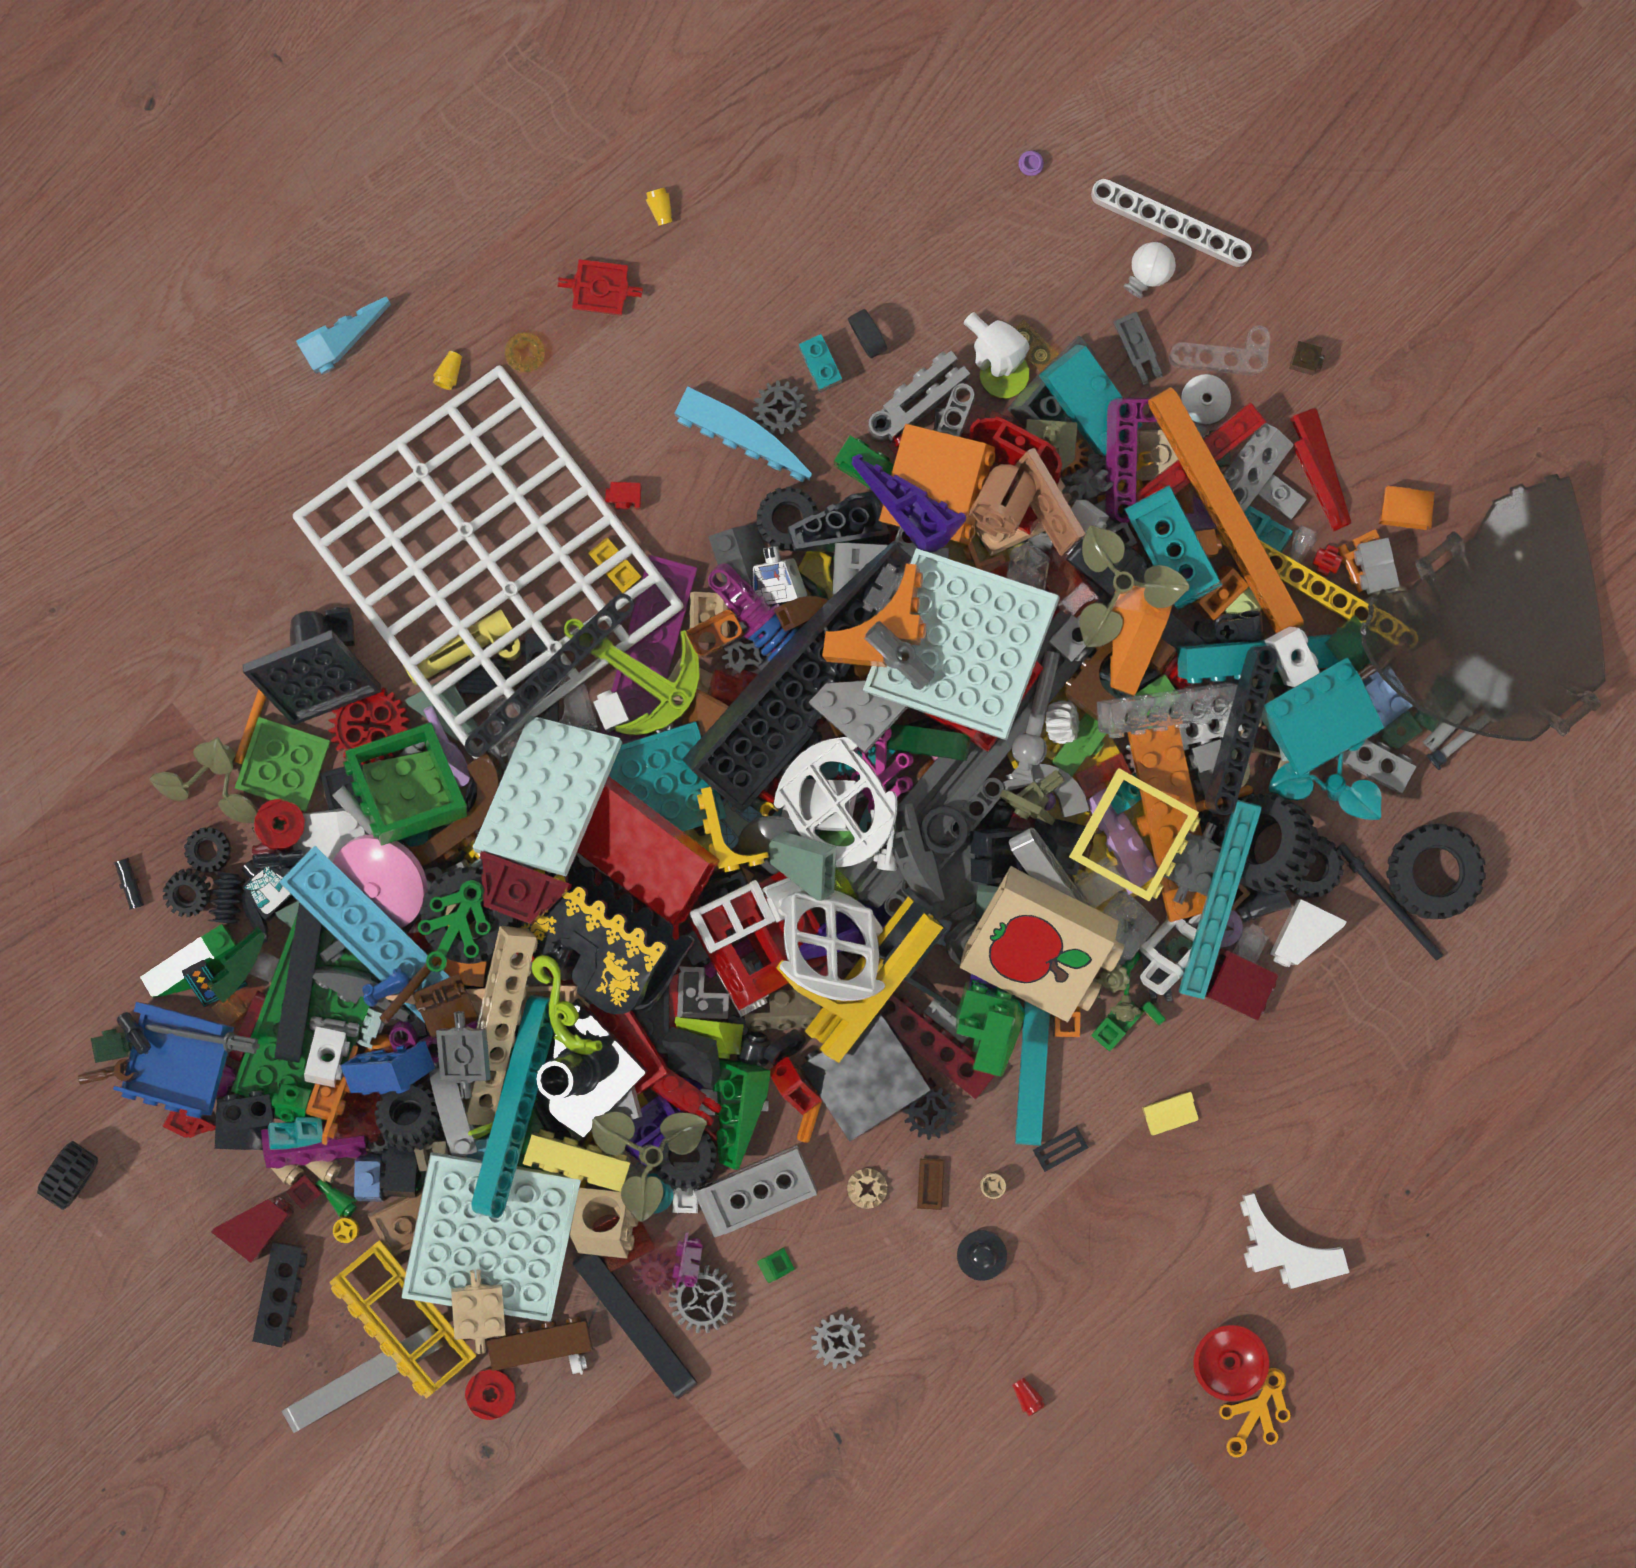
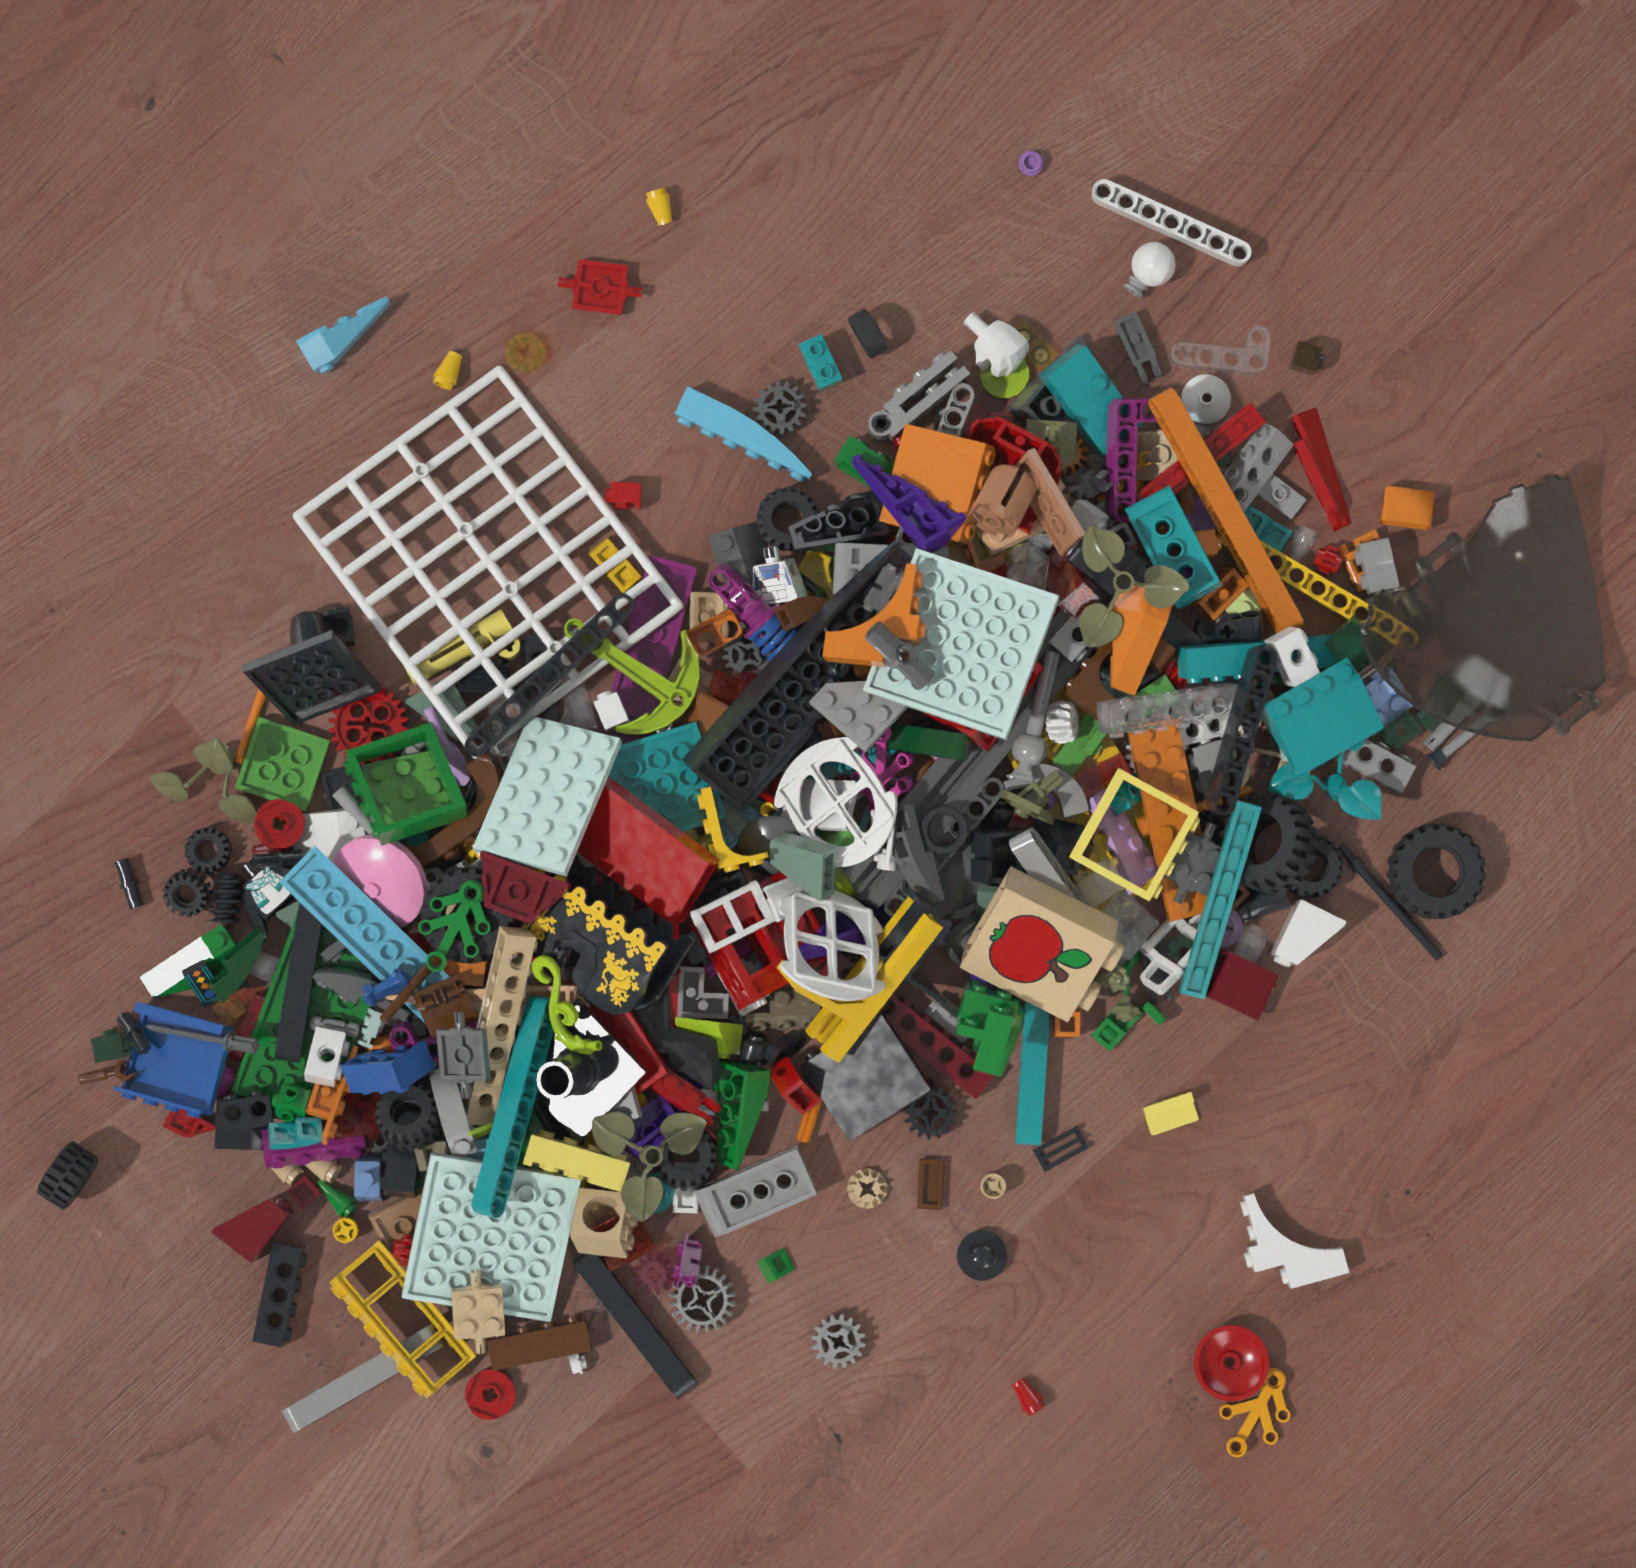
none -> red gear [392,1234,414,1266]

